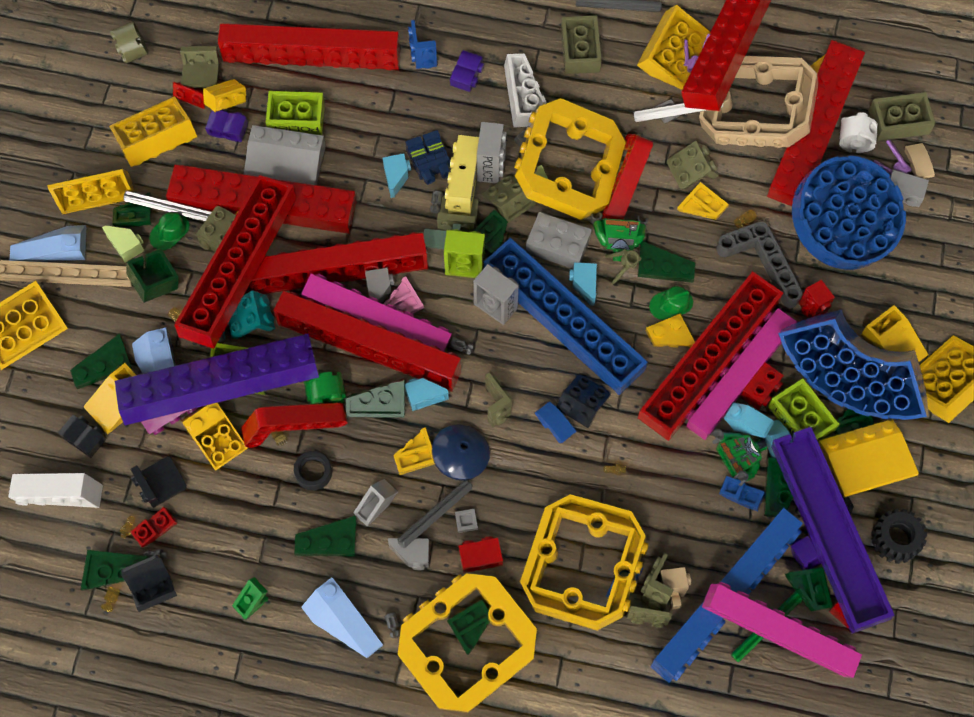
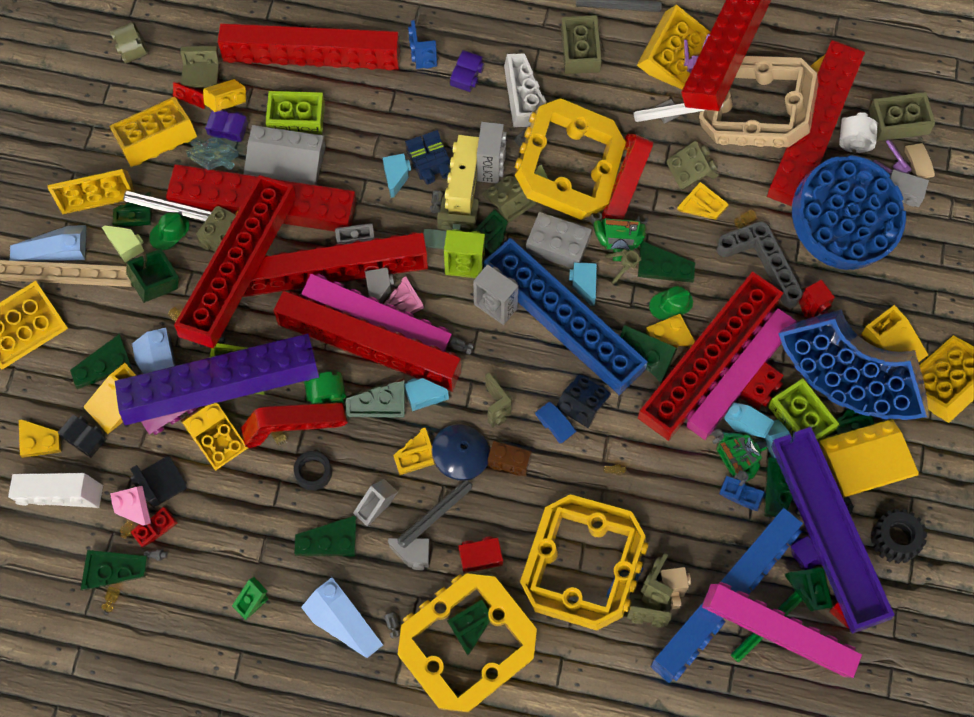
black bracket [121,555,177,612] -> none
teal bracket [228,290,275,340] -> none
light grey tile [455,509,478,533] -> none
none -> yellow wing [19,420,61,458]
none -> bright pink wing [110,486,151,525]
none -> clear light blue plate [186,137,238,170]
none -> light grey brick [335,224,374,245]
none -> reddish brown brick [488,441,531,477]
none -> dark green wing [620,325,677,383]

